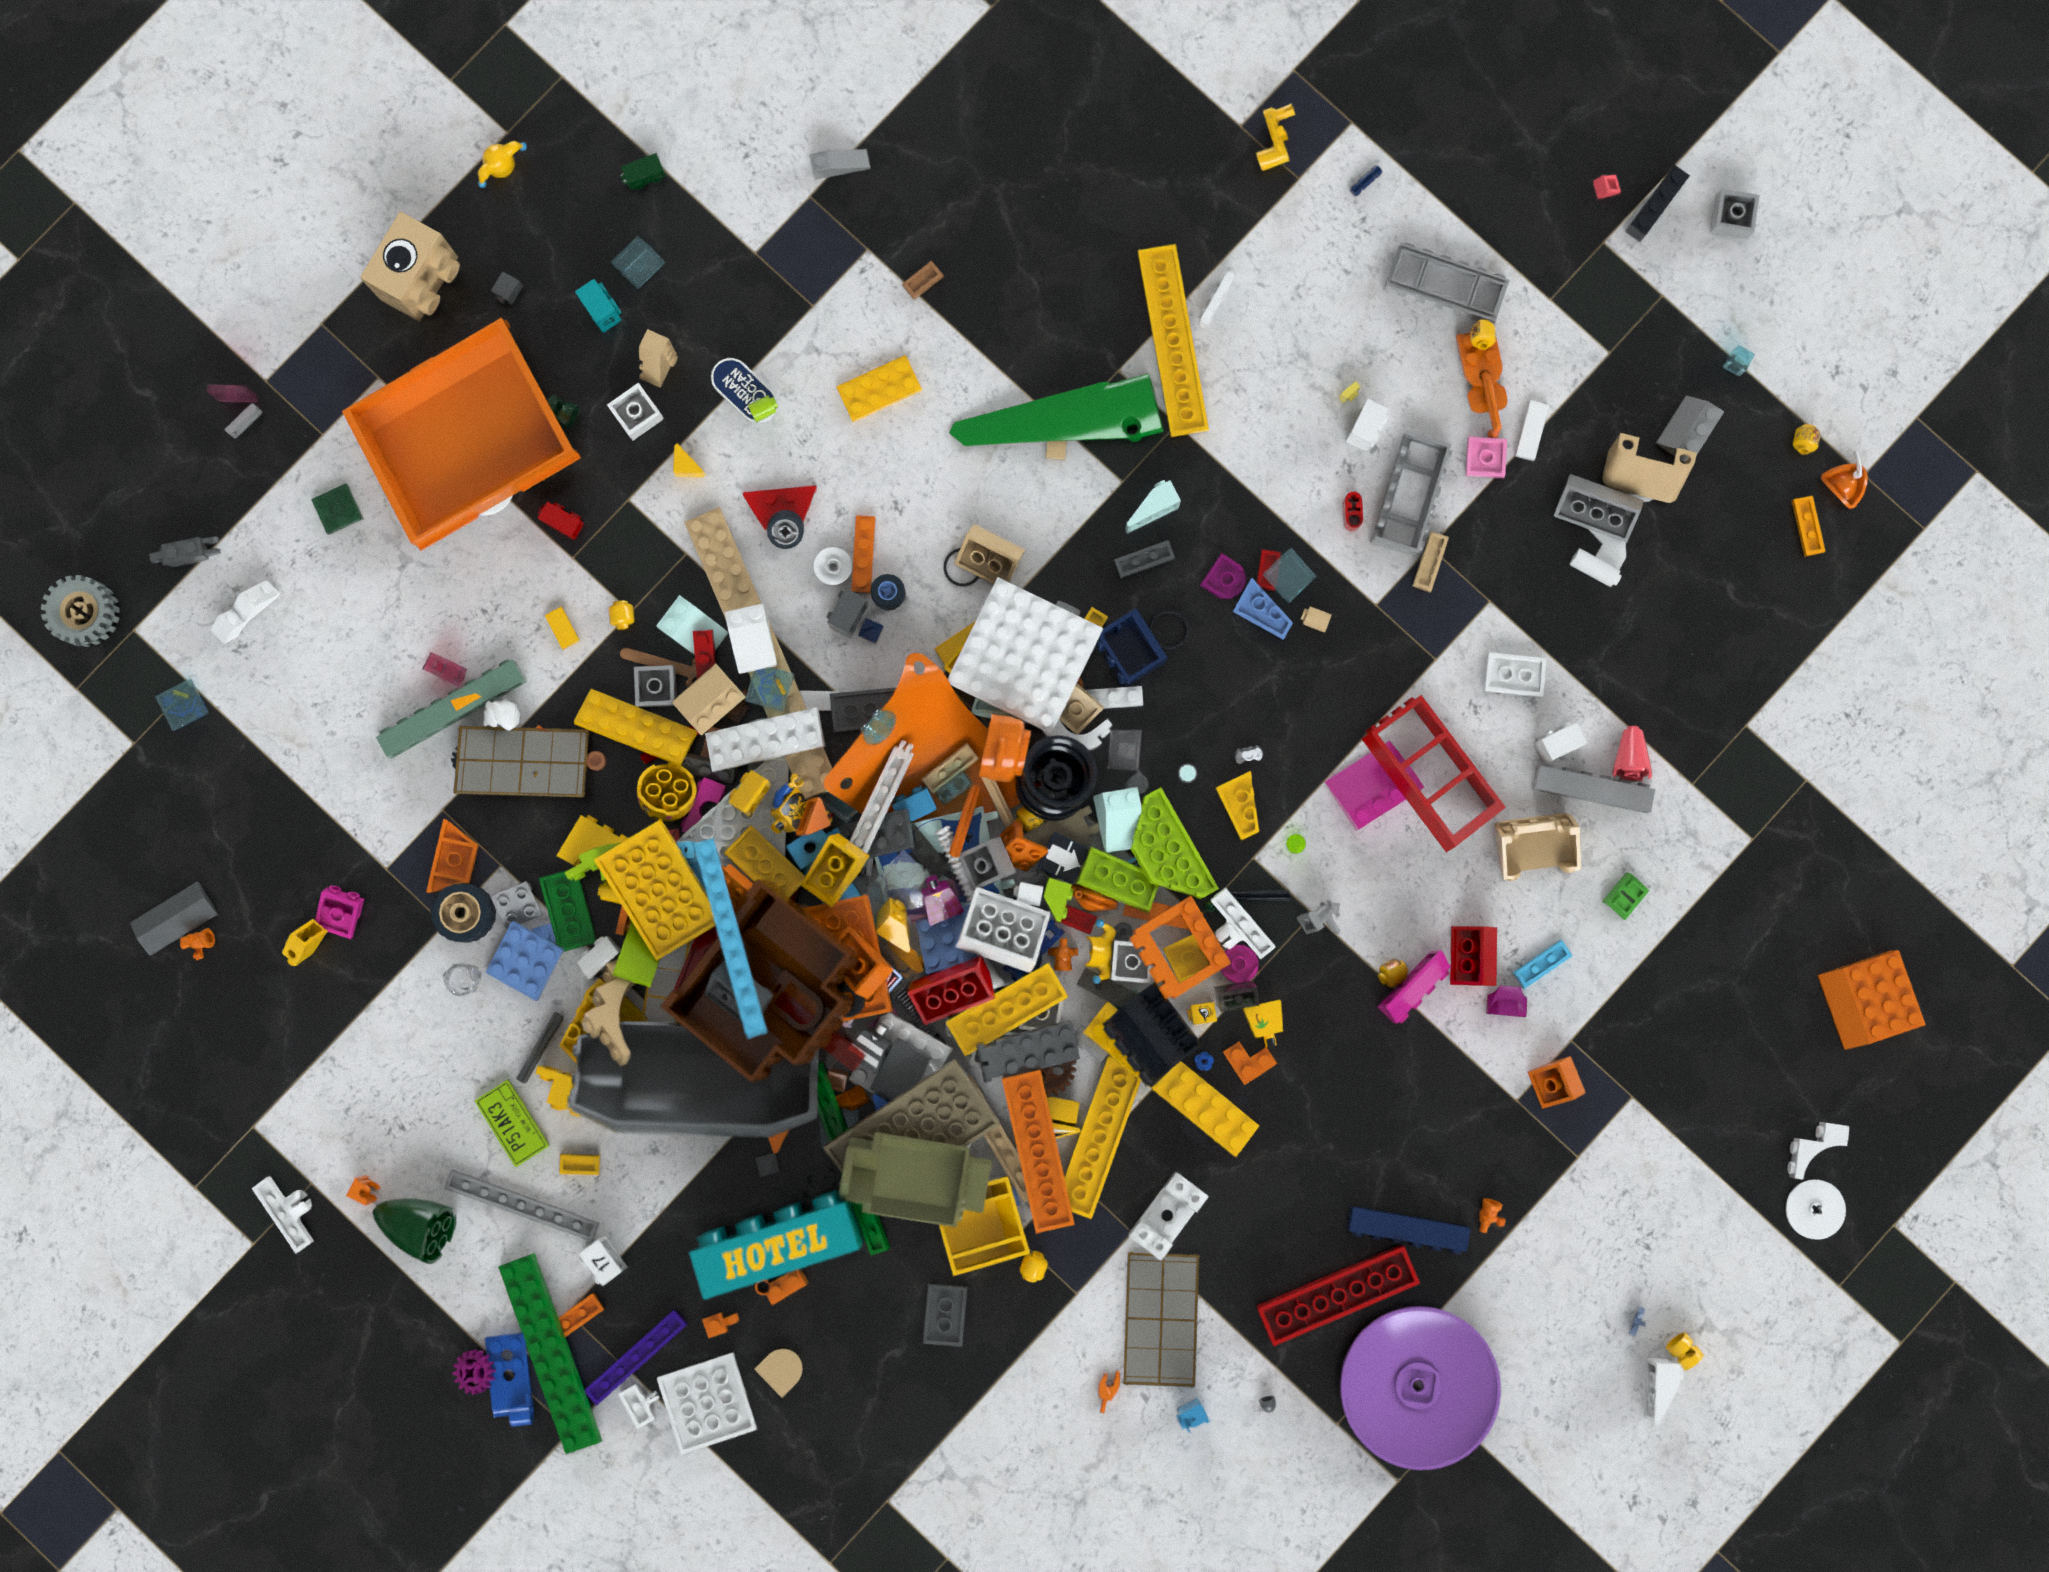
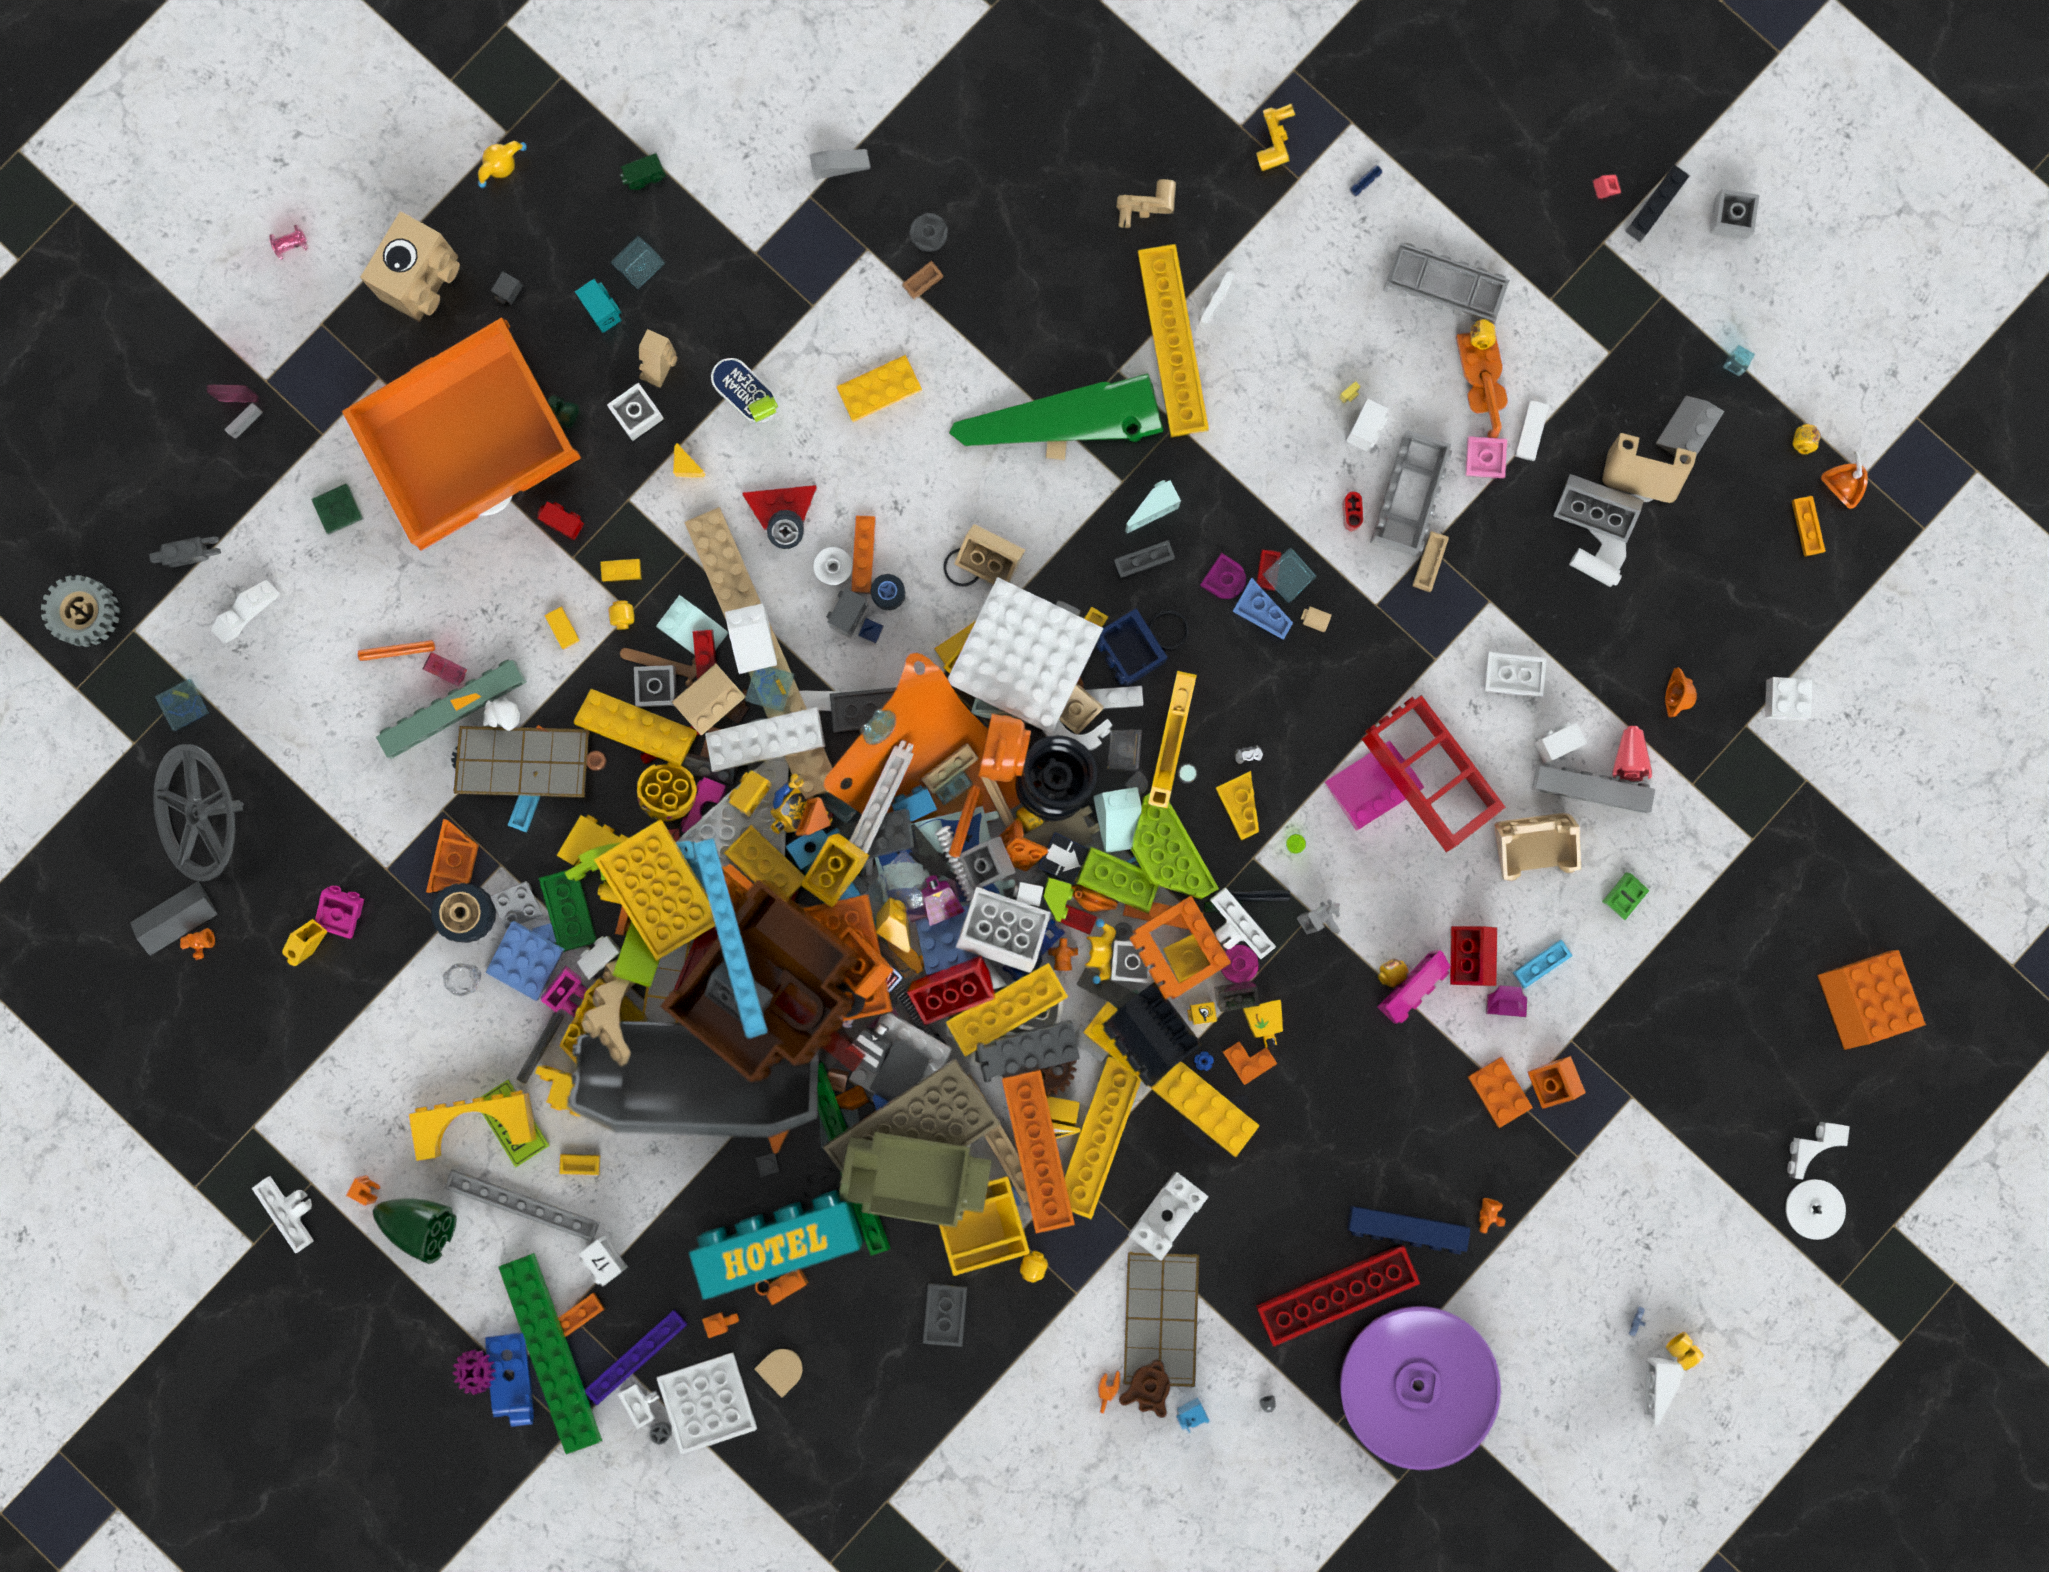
none -> dark grey wheel [153,744,244,881]
none -> clear pink hose [269,225,308,260]
none -> orange axle [357,640,435,661]
none -> yellow arch [409,1090,537,1161]
none -> medium azure tile [507,795,540,832]
none -> dark pink brick [541,966,588,1018]
none -> yellow plate [601,559,641,582]
none -> dark grey wheel [650,1422,672,1445]
none -> dark grey tile [910,213,948,252]
none -> tan piece [1117,179,1176,228]
none -> reddish brown tile [1119,1360,1170,1418]
none -> yellow arch [1148,671,1197,808]
none -> orange plate [1468,1057,1533,1128]
none -> orange hat [1665,667,1697,718]
none -> white brick [1765,677,1812,721]

